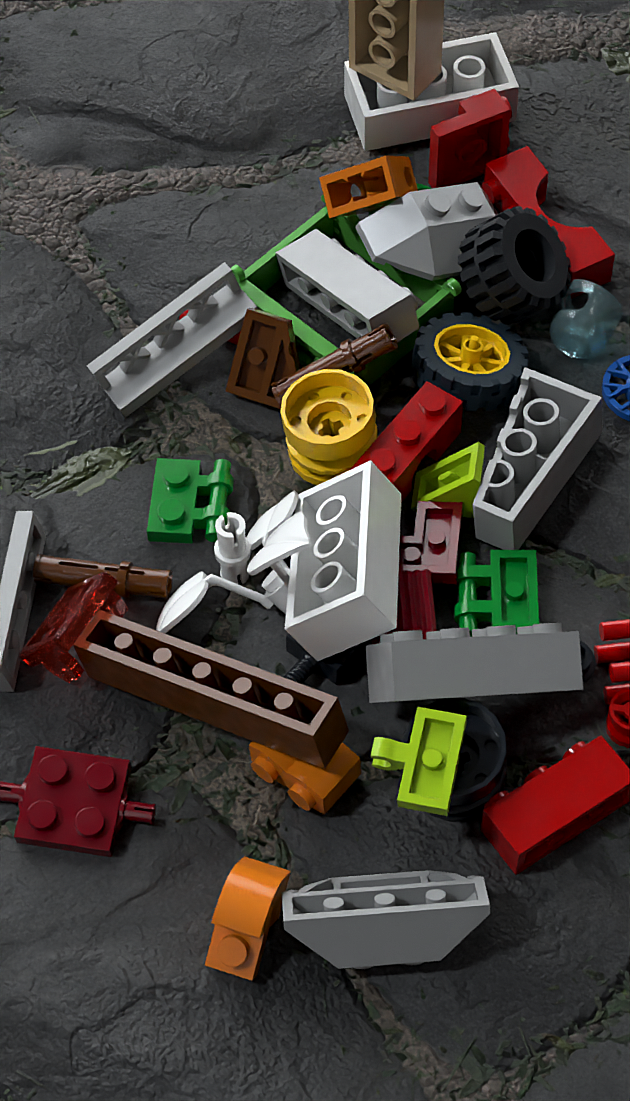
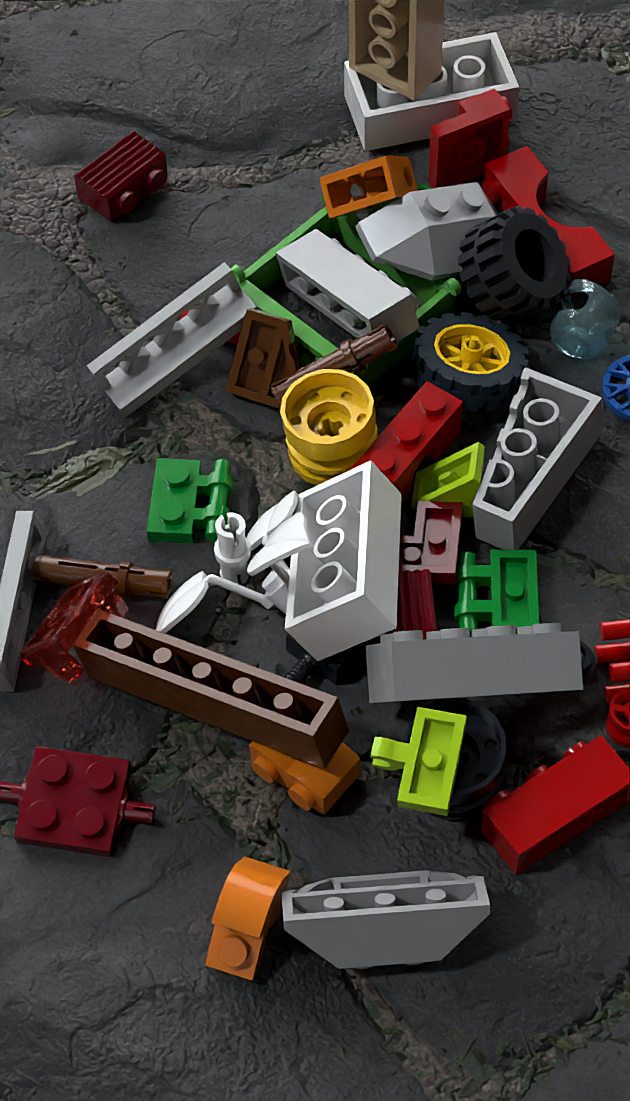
none -> dark red brick [74,130,168,222]

